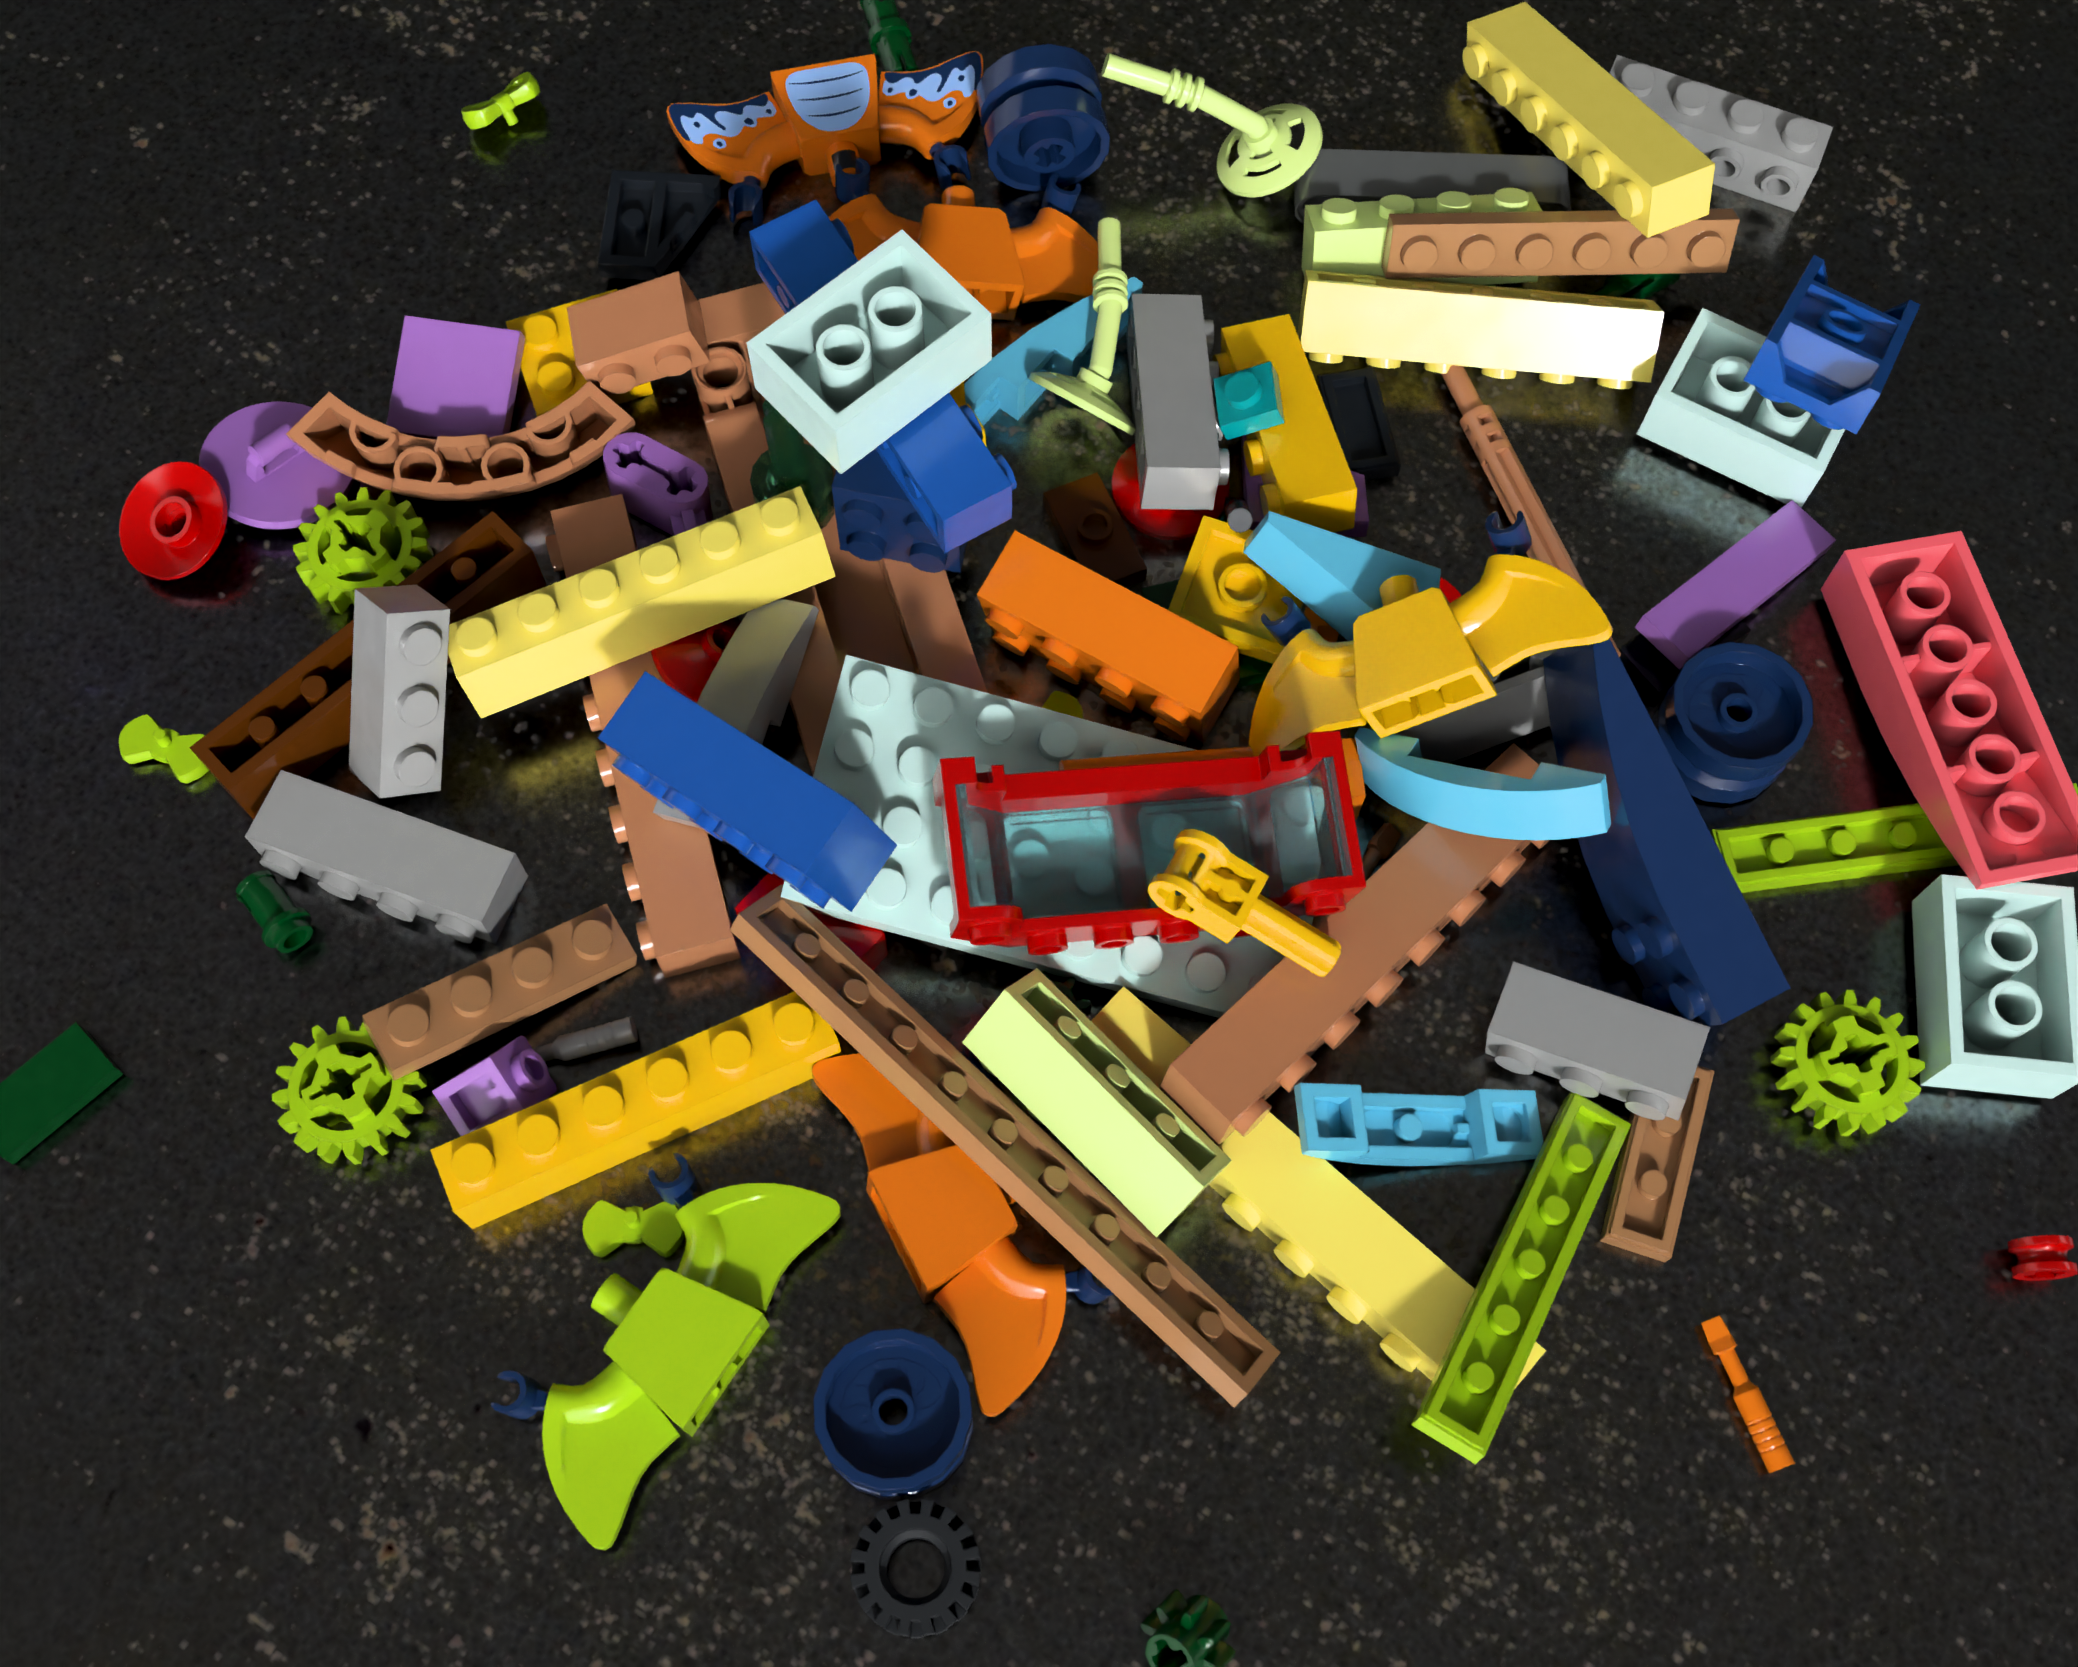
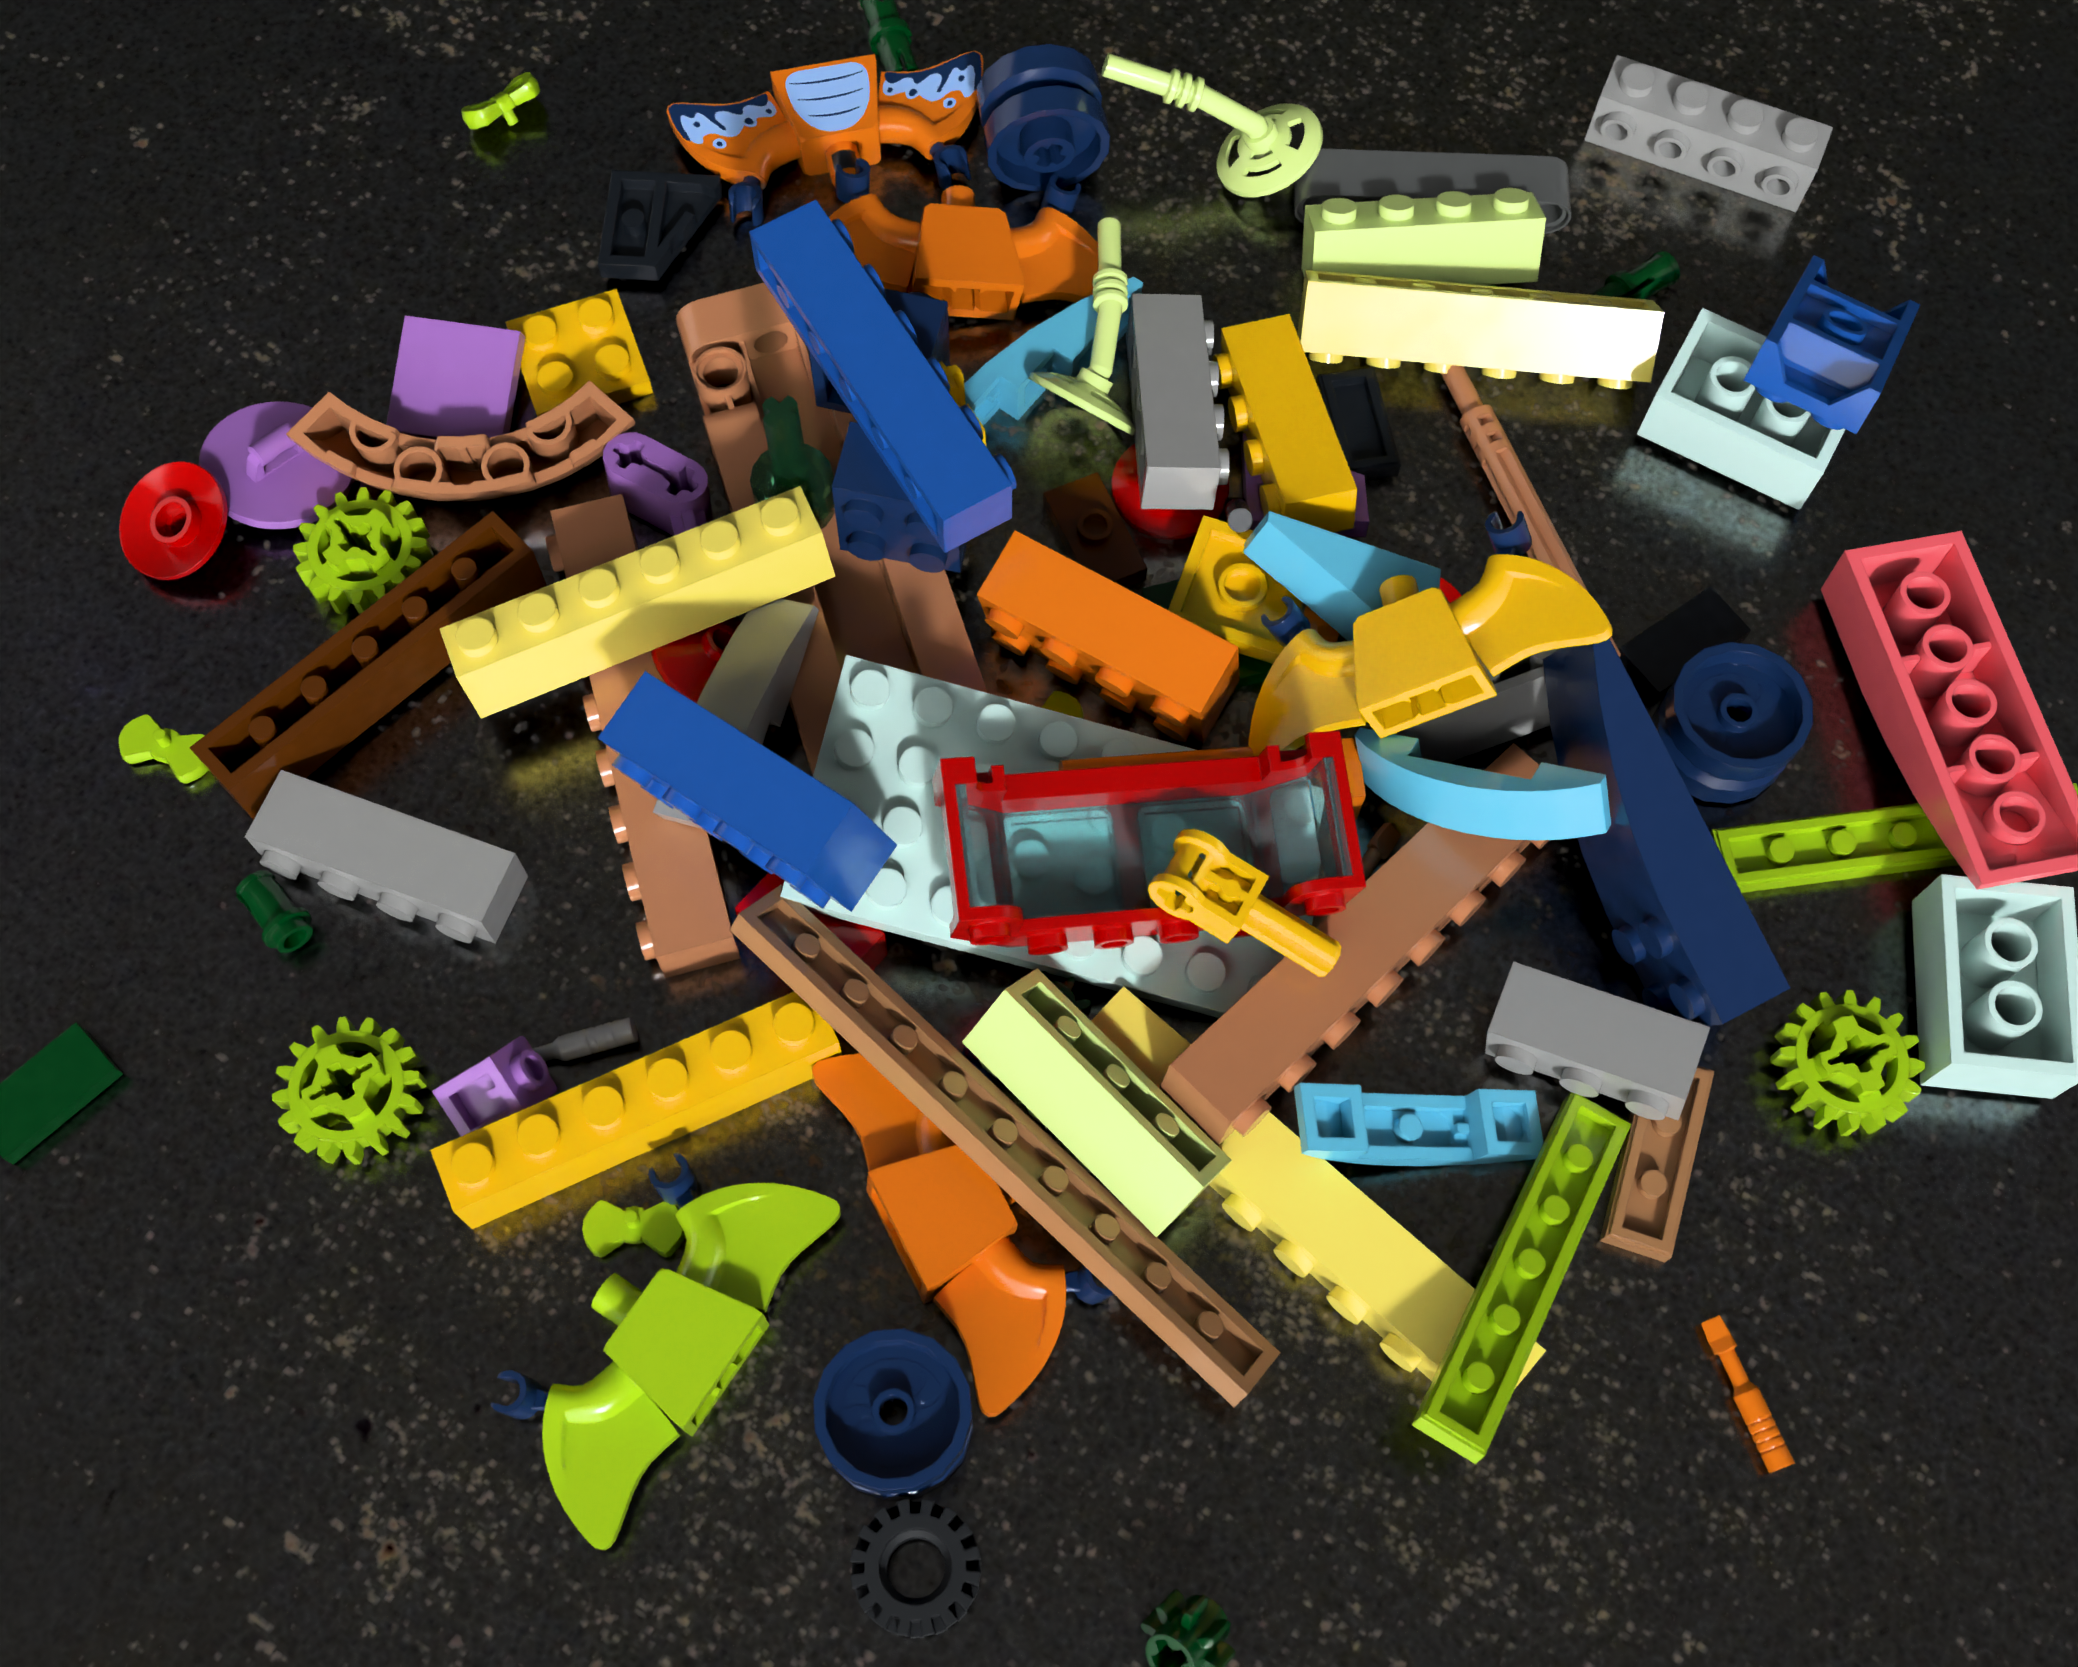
light grey brick [349,584,450,798] -> none
medium nougat plate [362,904,637,1081] -> none
nougat brick [567,271,711,395] -> none
light aqua brick [747,230,992,474] -> none
teal plate [1214,361,1285,440] -> none
medium nougat plate [1382,209,1740,279] -> none
light yellow brick [1463,2,1715,238] -> none
medium lavender tile [1635,500,1836,670] -> none
red bush [2007,1235,2078,1281] -> none

